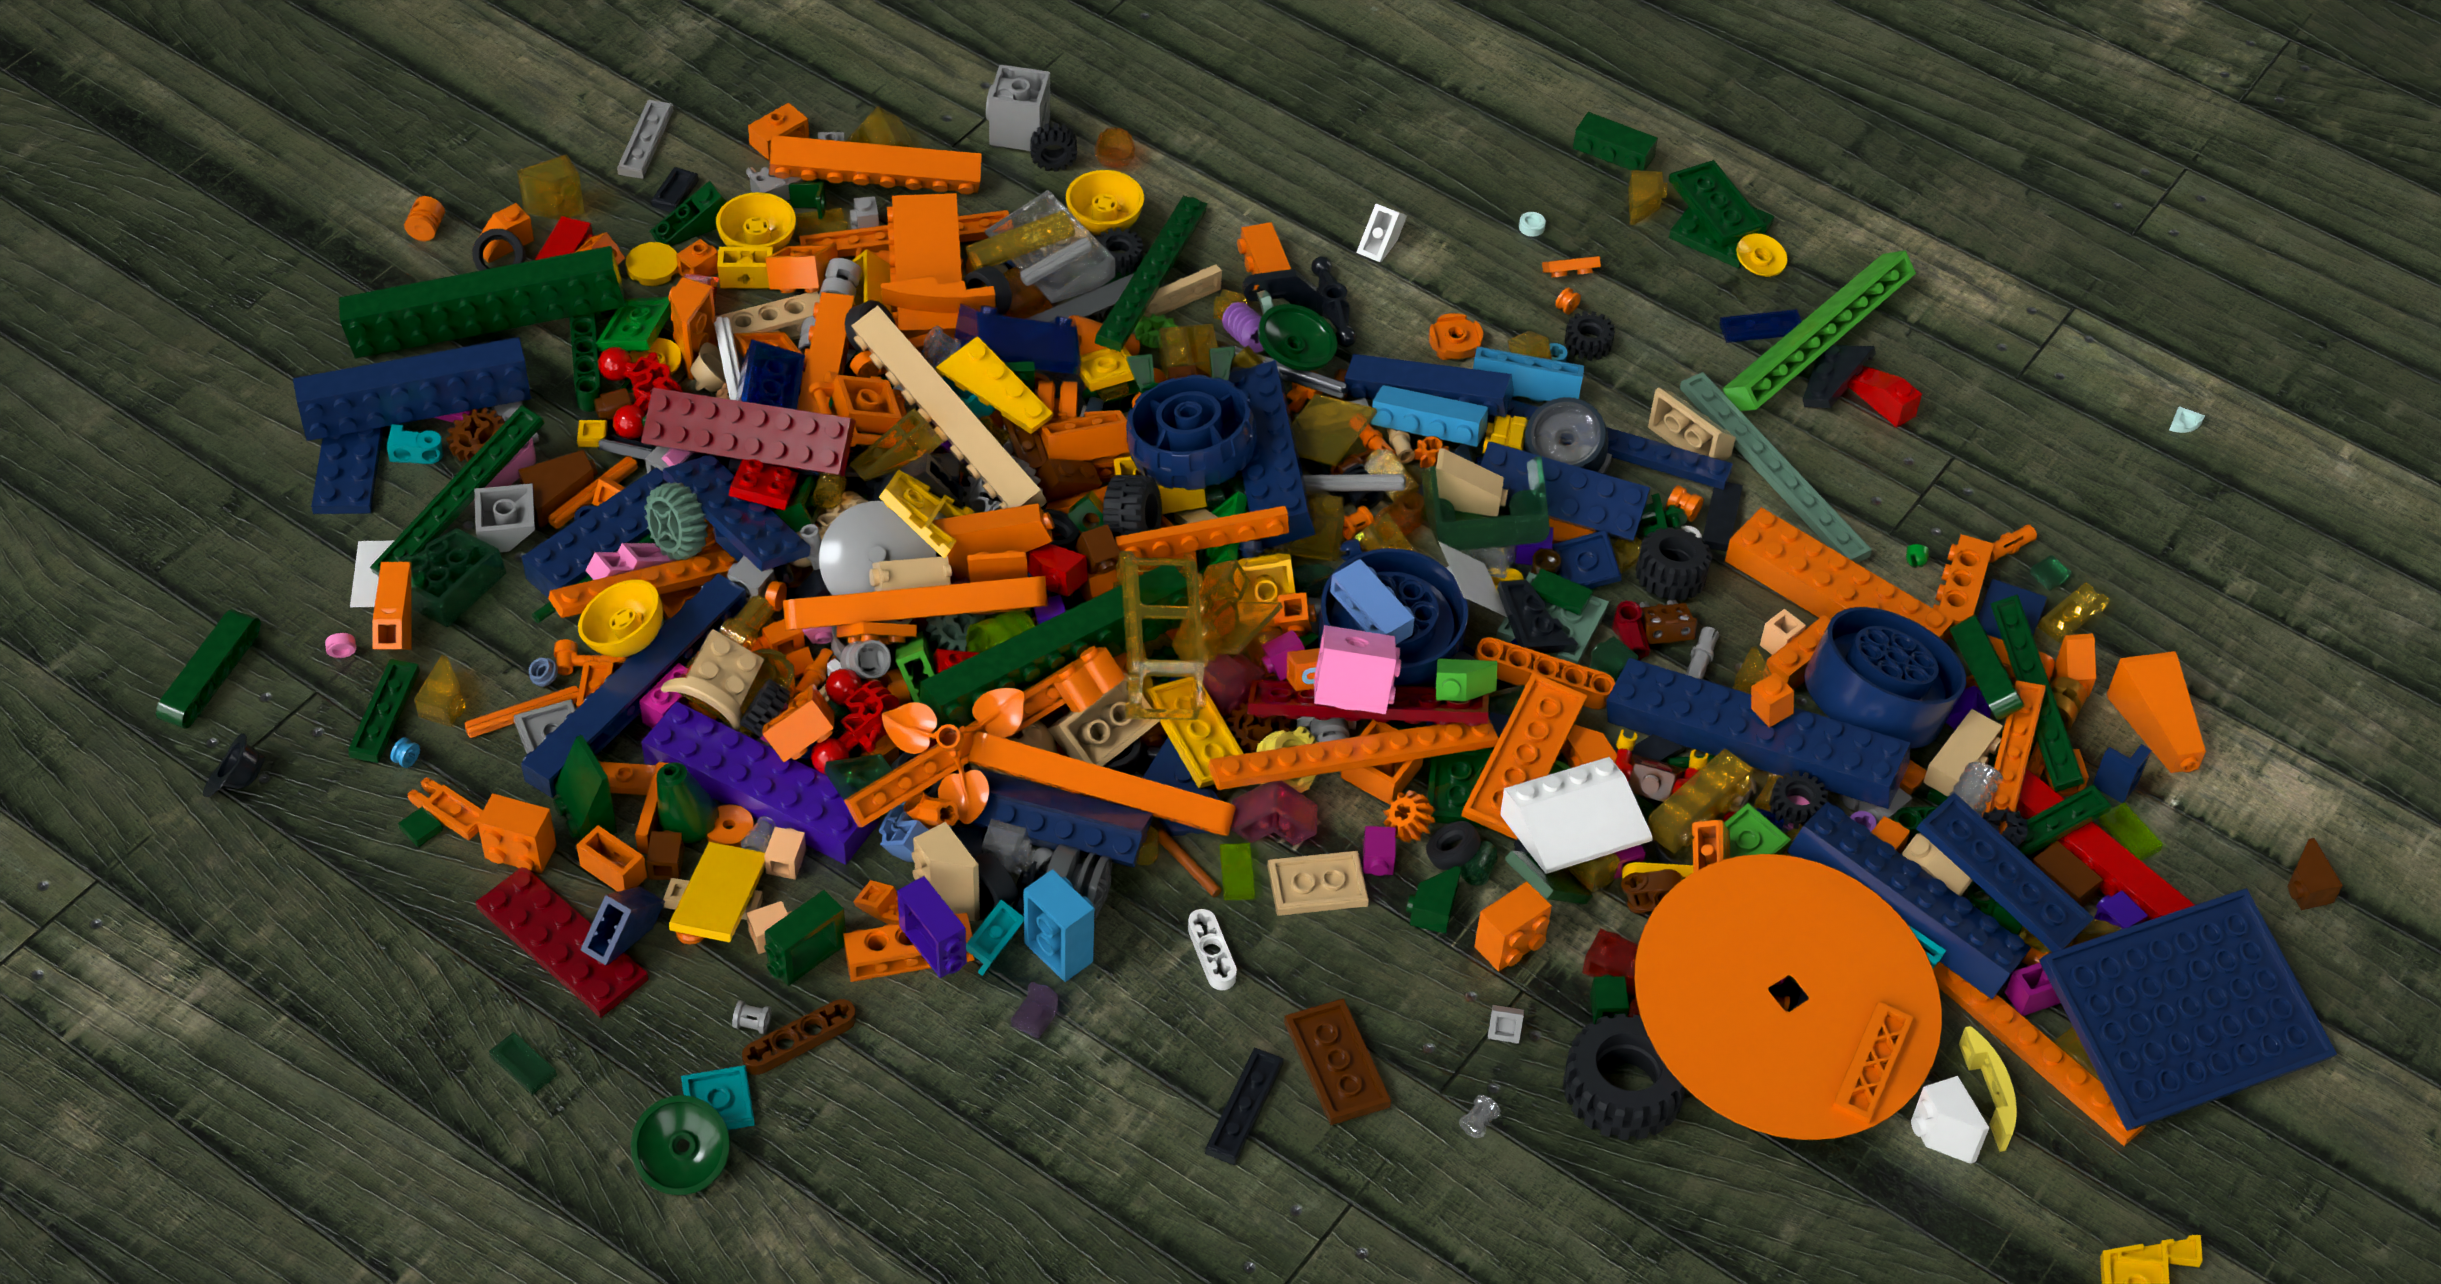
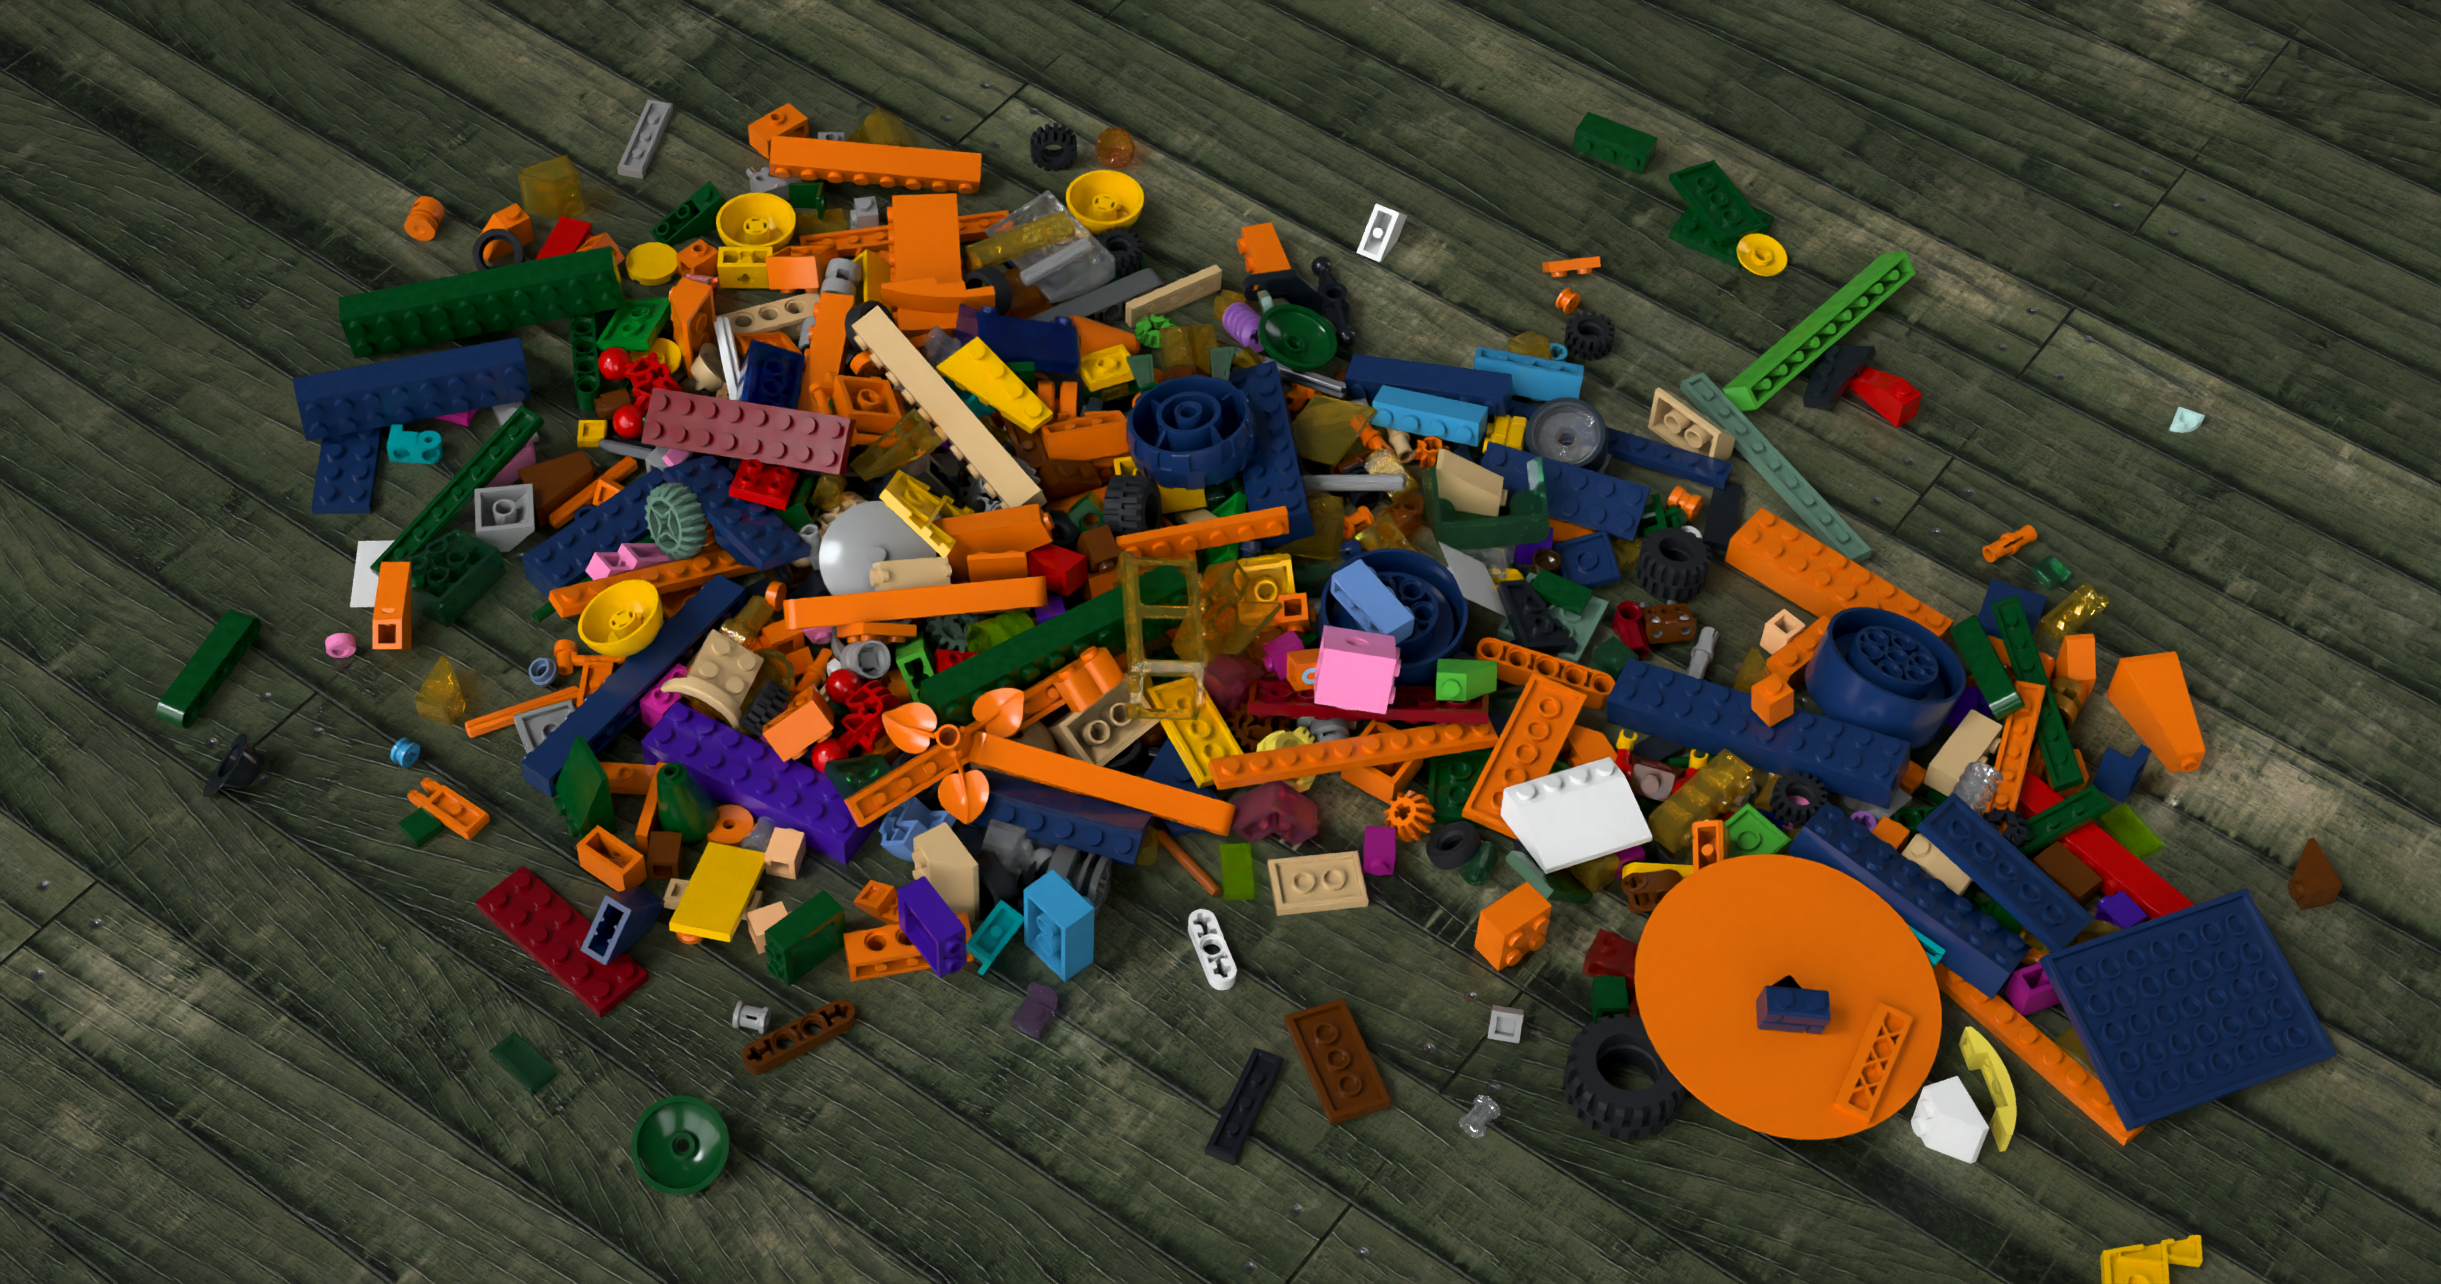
dark green plate [348,659,420,763] -> none
reddish brown gear [446,408,505,462] -> none
orange brick [477,793,557,874] -> none
black tile [651,167,699,212] -> none
teal tile [681,1065,755,1130] -> none
light grey brick [727,556,775,607] -> none
orange piece [903,791,959,830] -> none
light grey brick [986,65,1050,151] -> none
dark green plate [1095,195,1208,352] -> none
dark green slope [1406,866,1461,934] -> none
orange plate [1429,313,1483,360] -> none
light aqua tile [1519,212,1546,237] -> none
clear yellow slope [1628,170,1667,225] -> none
clear blue tile [1719,309,1802,343] -> none
green hinge [1906,544,1929,568] -> none
orange brick [1933,534,1994,640] -> none
none -> dark blue brick [1756,986,1831,1034]

